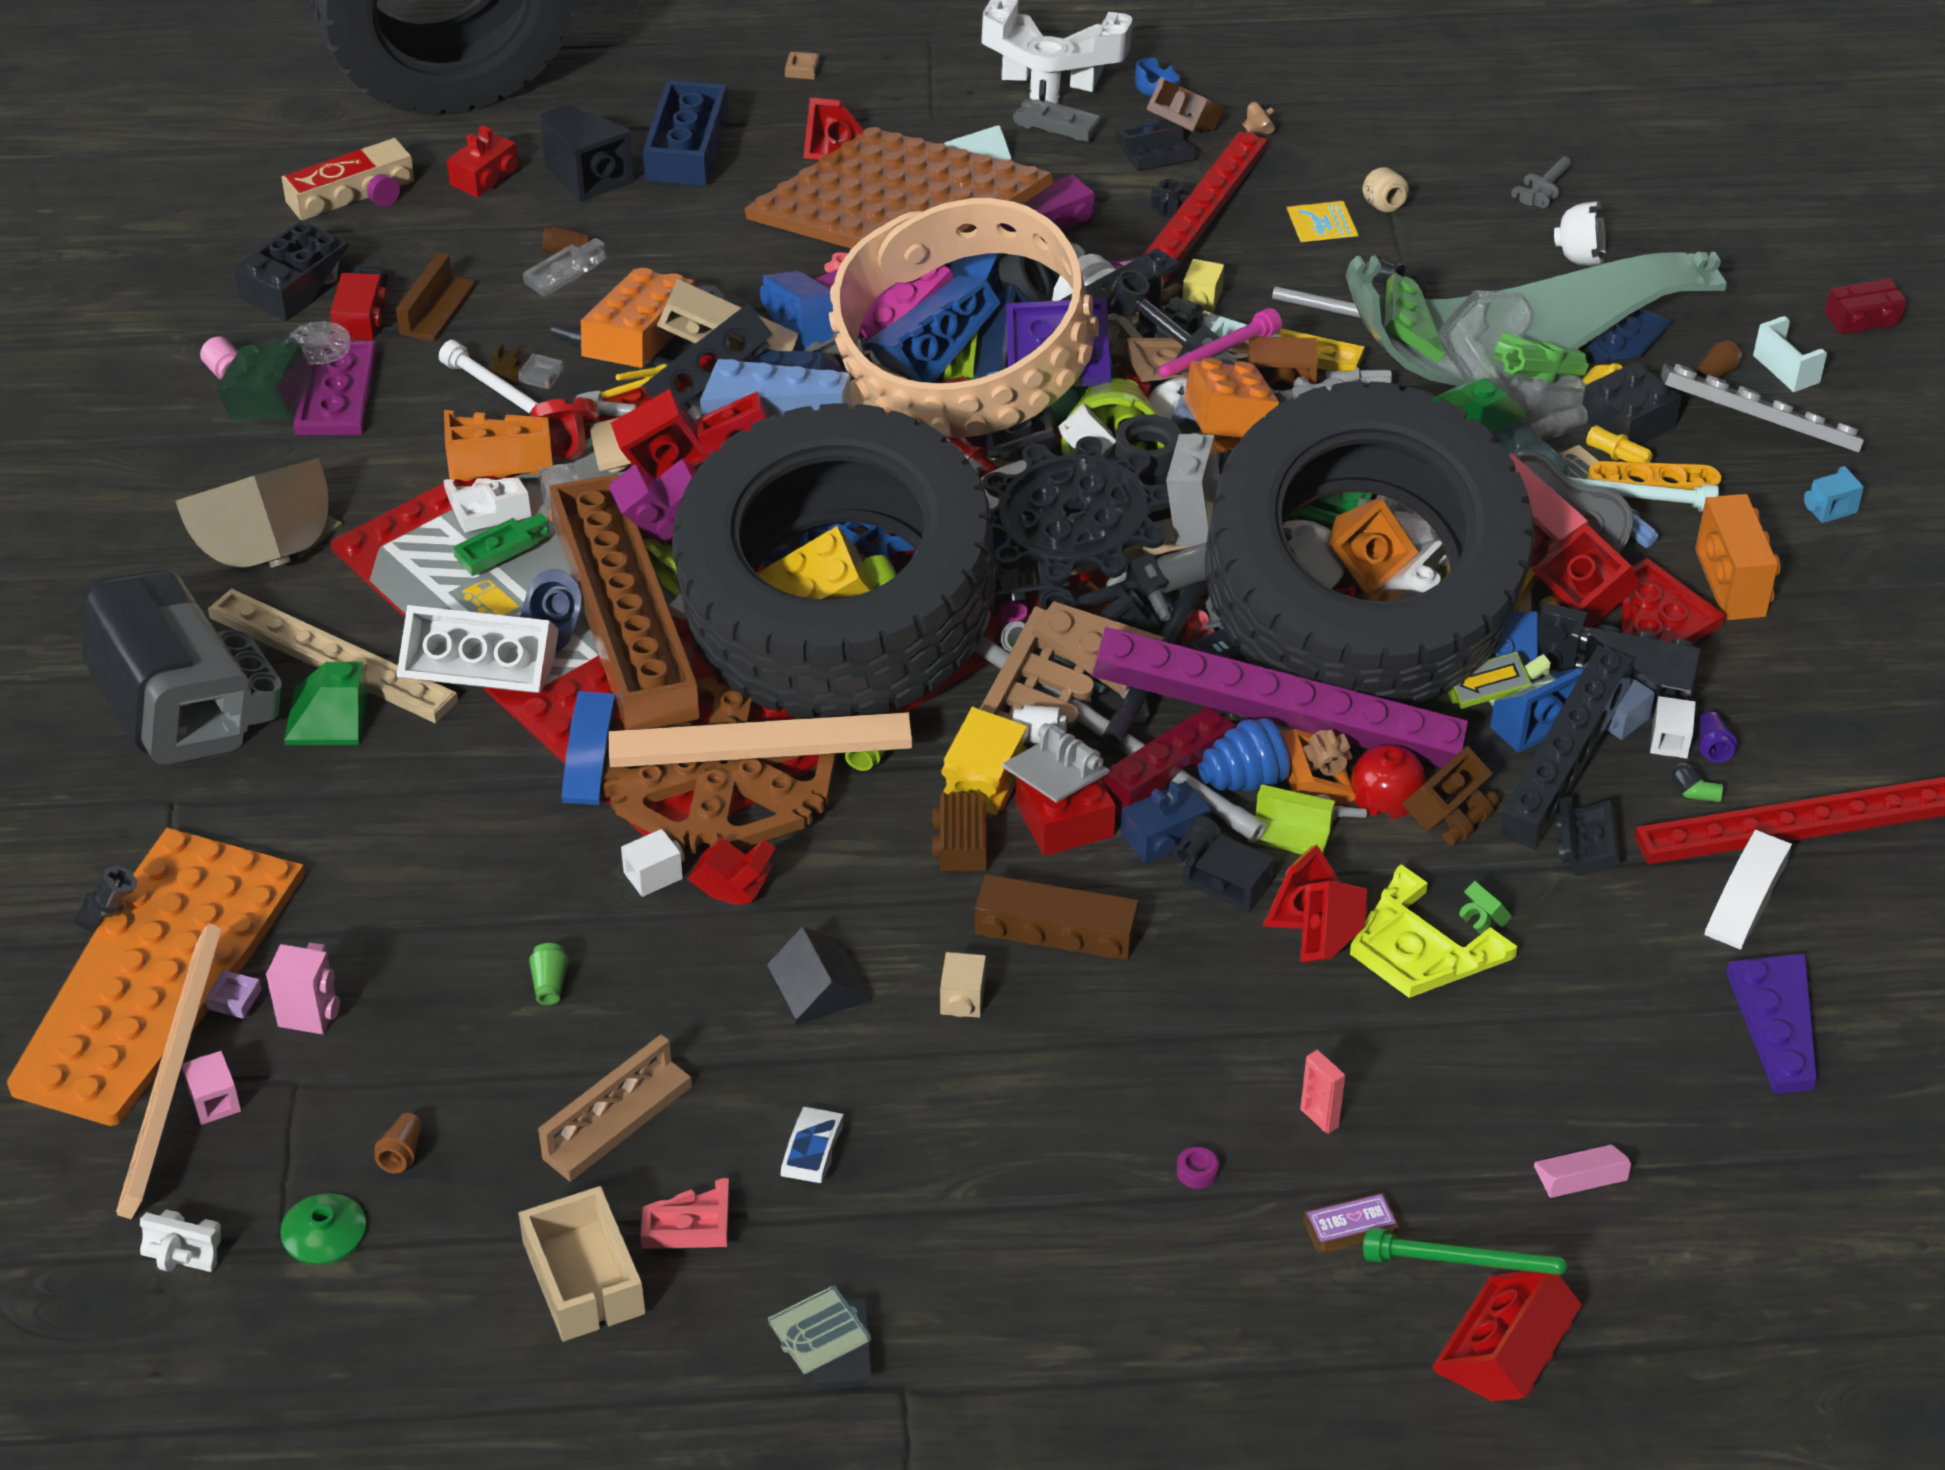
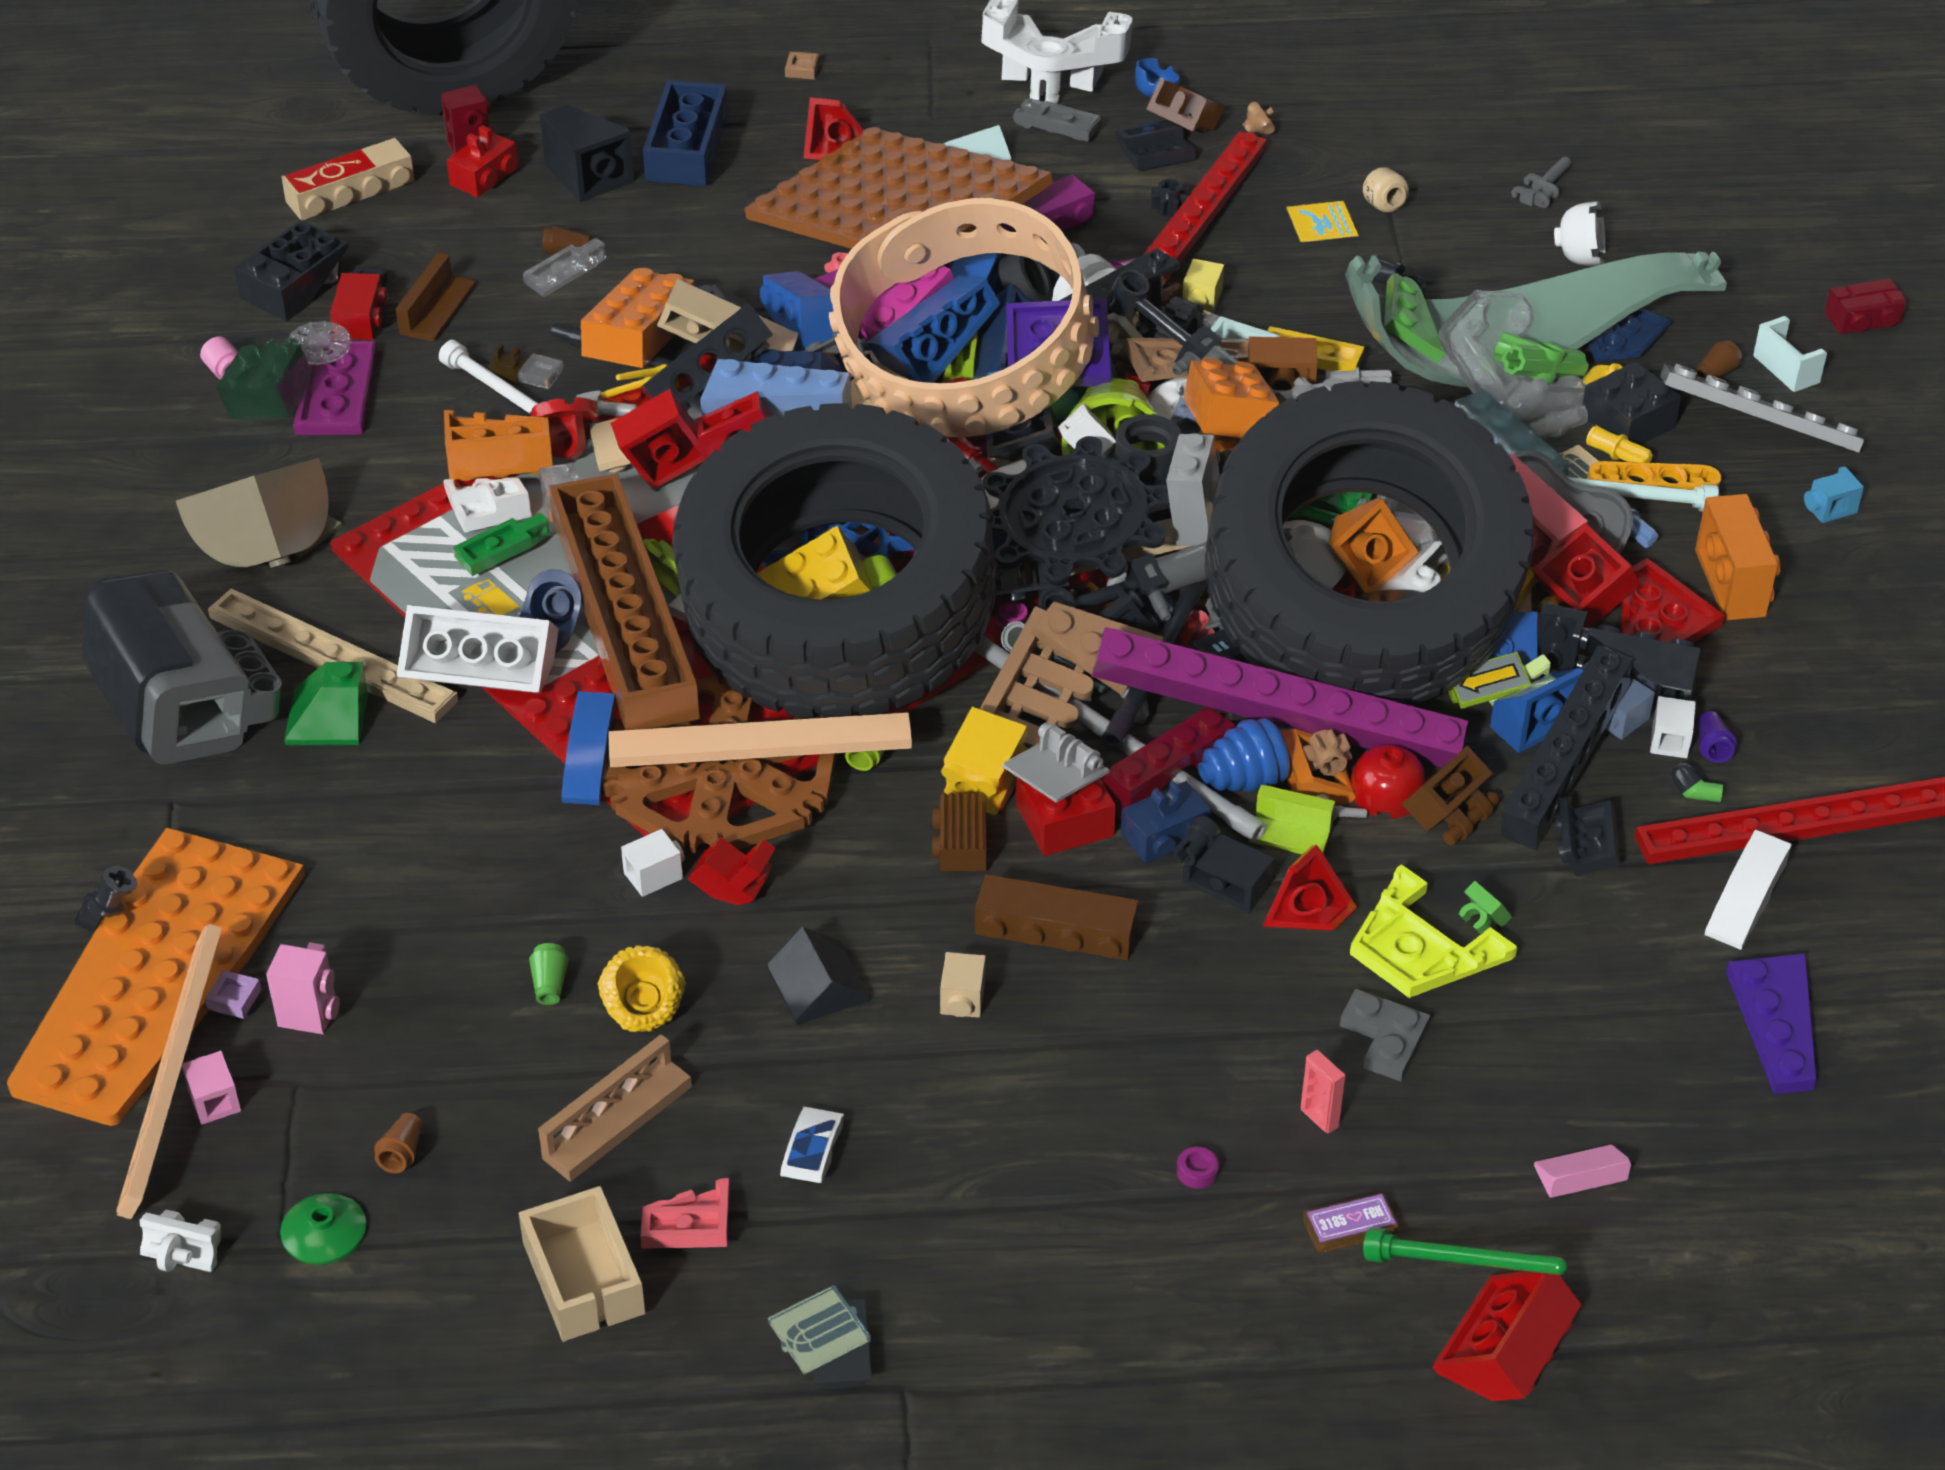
magenta tile [367,174,400,207] -> none
magenta brick [608,459,697,545] -> none
white brick [1012,705,1067,744] -> none
dark pink piece [1159,308,1282,378] -> none
light grey bar [1272,286,1361,318] -> none
red slope [1300,881,1367,963] -> none
green slope [1433,377,1526,432] -> none
none -> dark red brick [441,85,494,154]
none -> yellow hair [598,945,686,1032]
none -> dark grey plate [1340,989,1430,1082]

